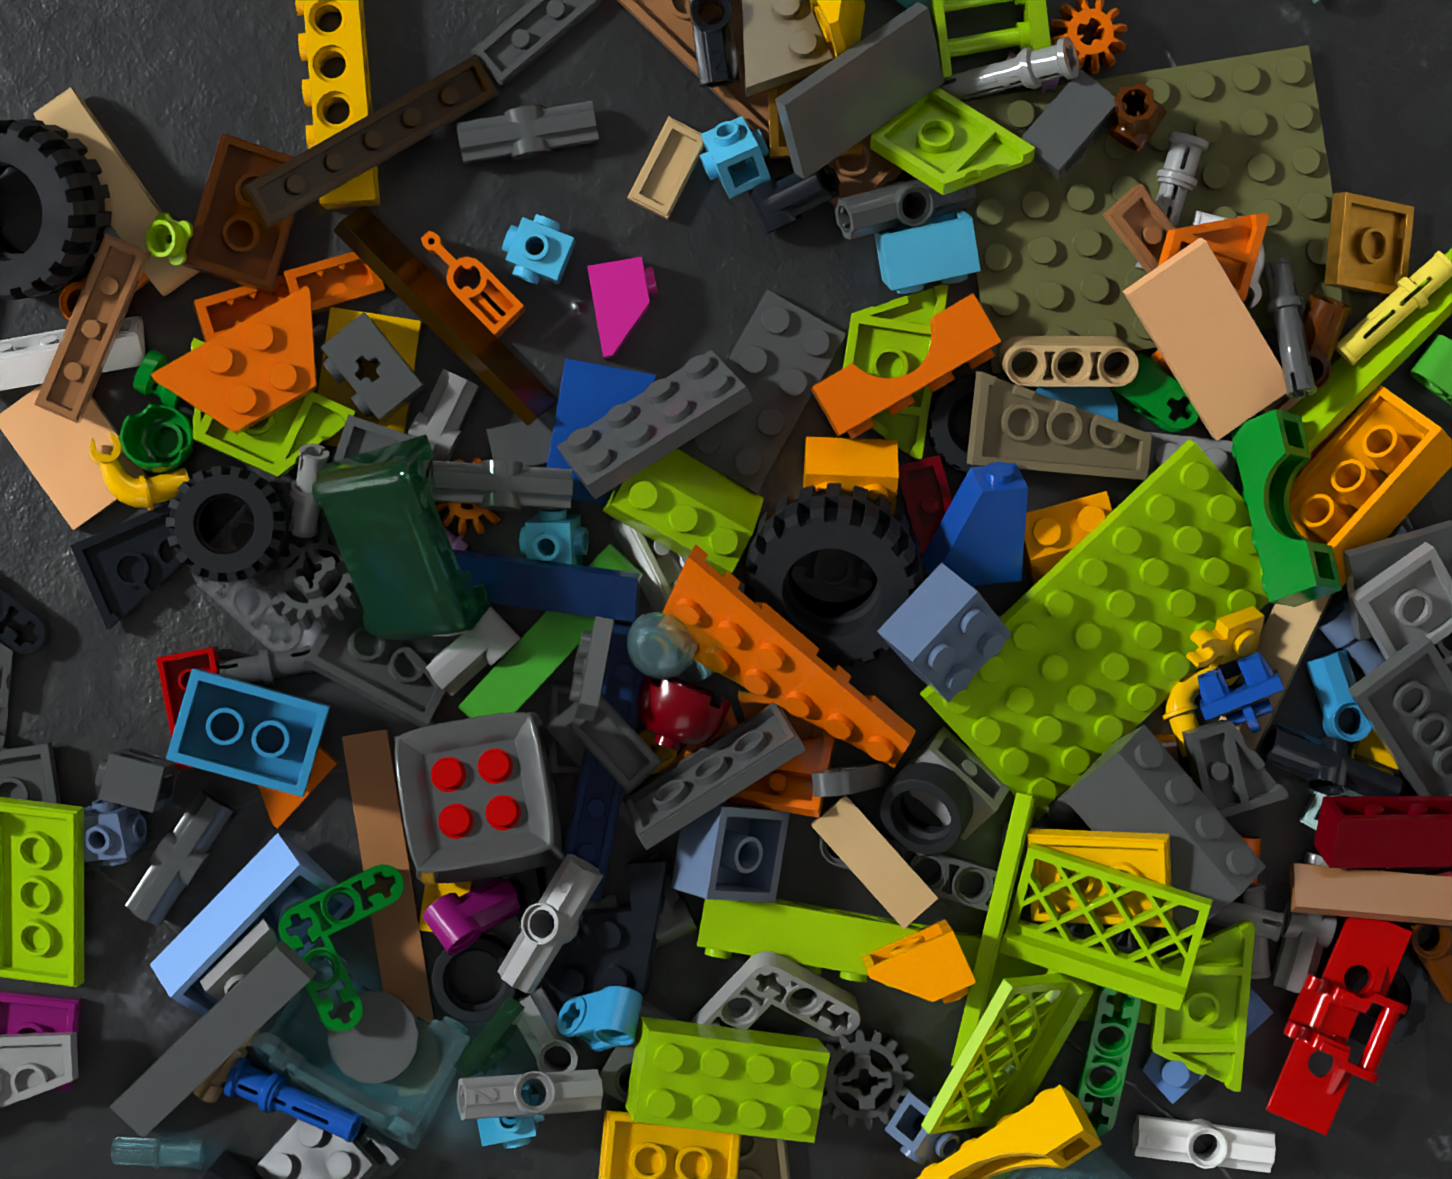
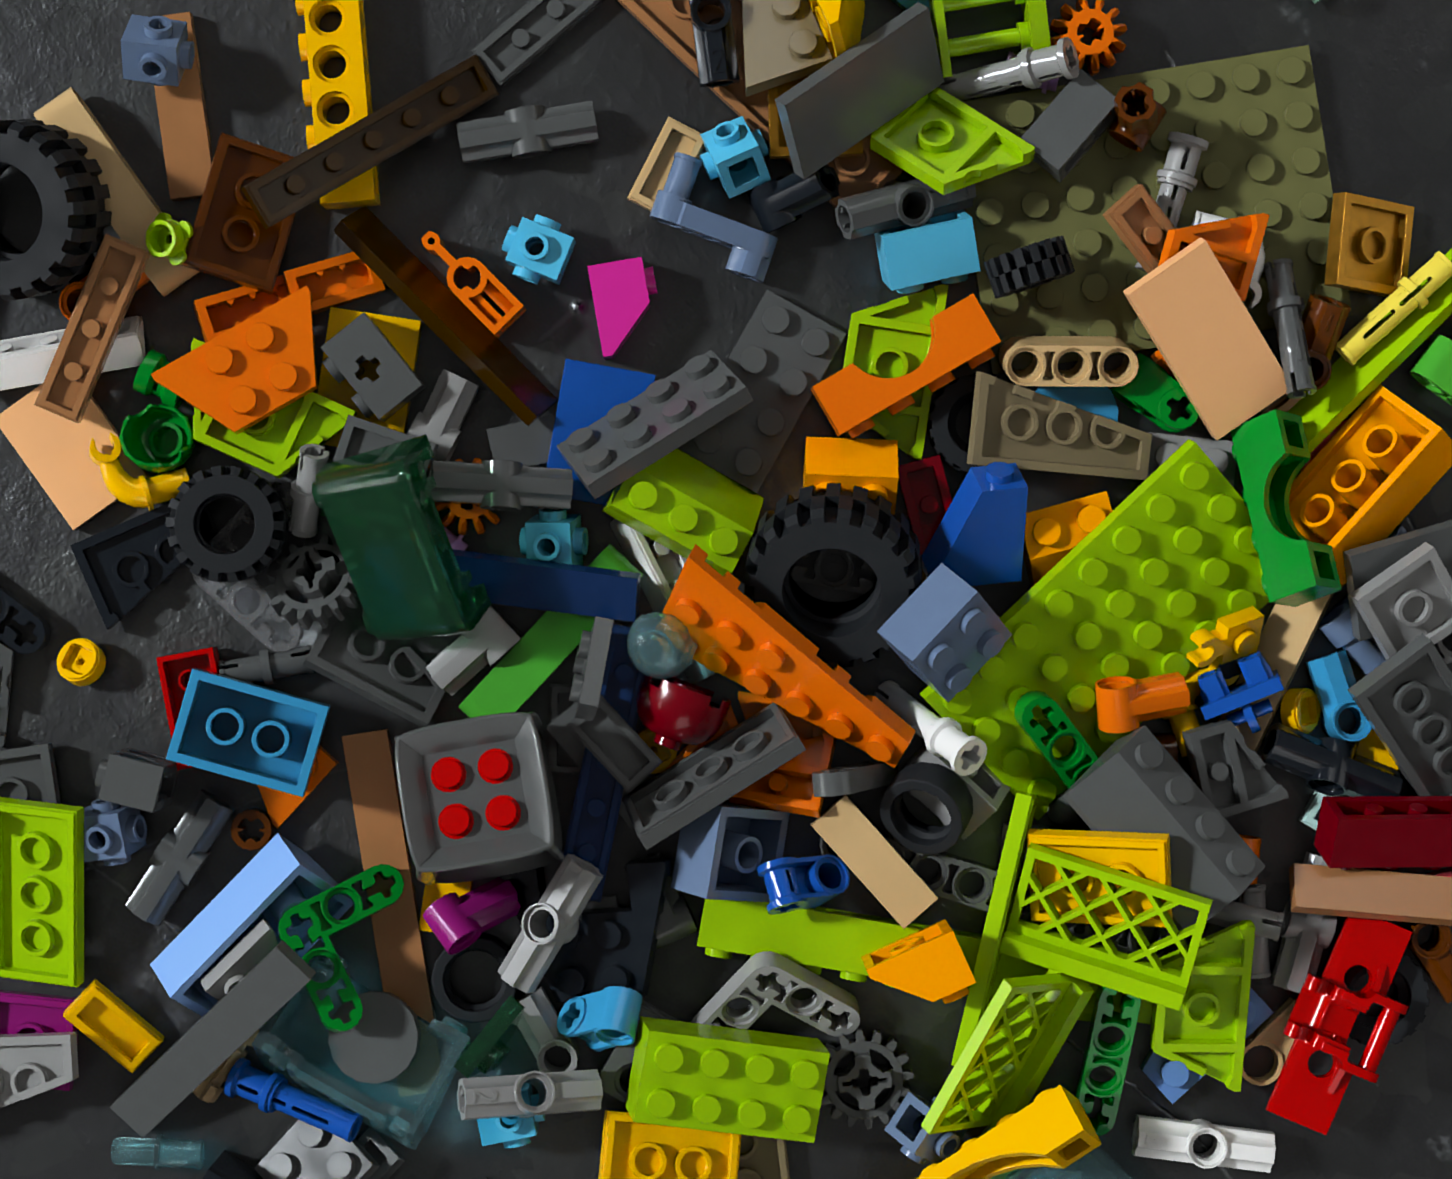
none -> yellow tile [57,638,106,686]
none -> yellow tile [63,978,164,1074]
none -> sand blue brick [120,14,195,87]
none -> medium nougat tile [154,12,213,202]
none -> reddish brown bush [231,807,275,851]
none -> sand blue beam [649,152,778,283]
none -> blue piece [757,854,850,915]
none -> white pin [874,680,987,776]
none -> black tyre [984,236,1075,298]
none -> green beam [1014,690,1098,789]
none -> orange piece [1095,672,1190,733]
none -> tan piece [1242,997,1296,1086]
none -> yellow tile [1280,688,1320,734]

